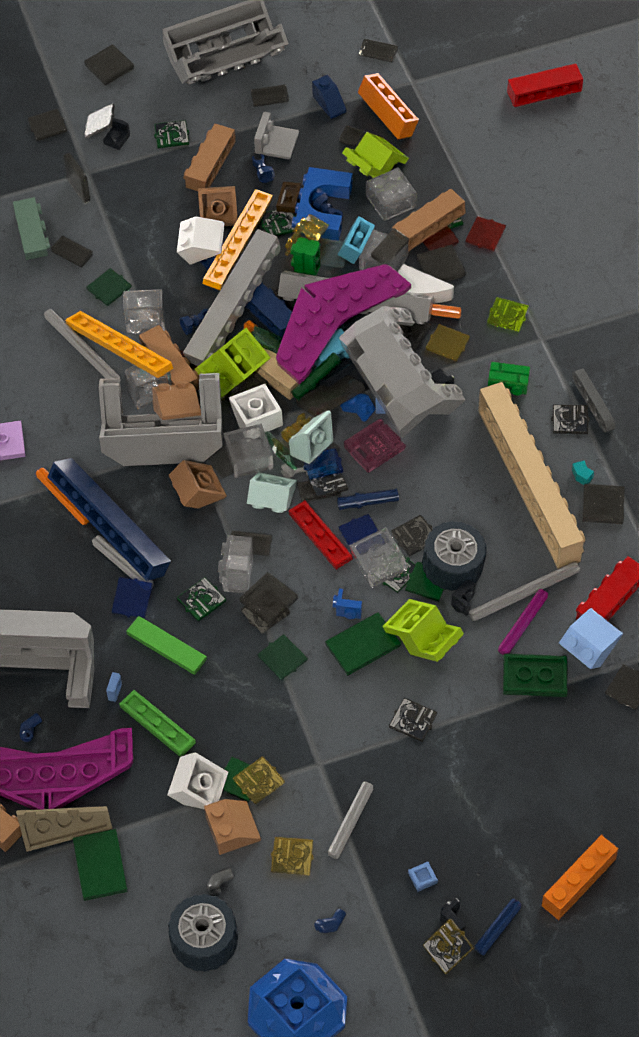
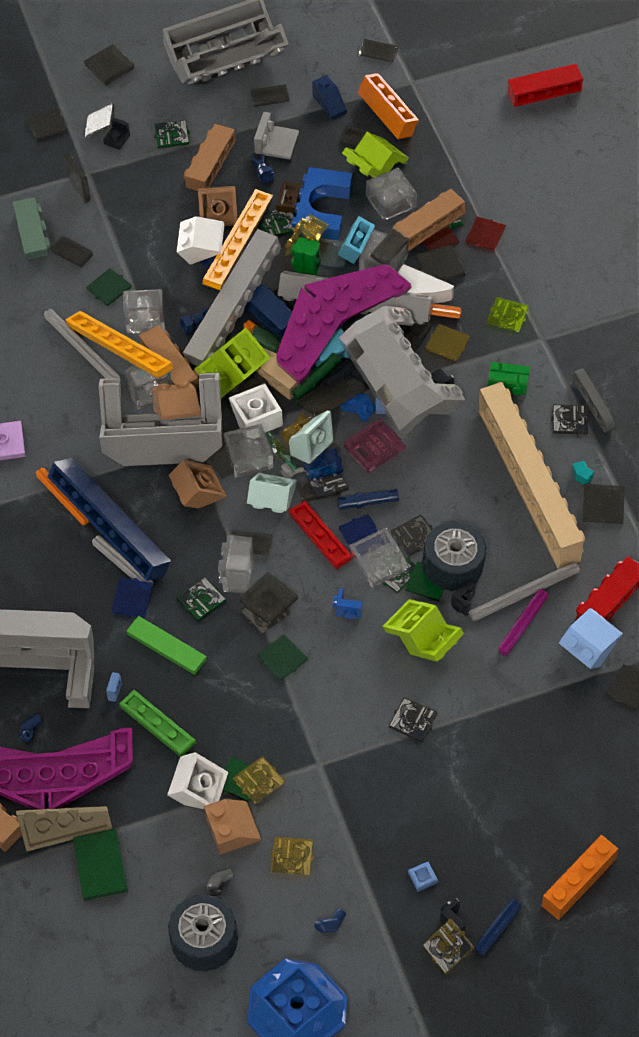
dark blue piece [313,193,343,220] -> none
dark green tile [325,612,401,676] -> none
light grey axle [328,782,373,859] -> none
dark green tile [503,654,567,697] -> none

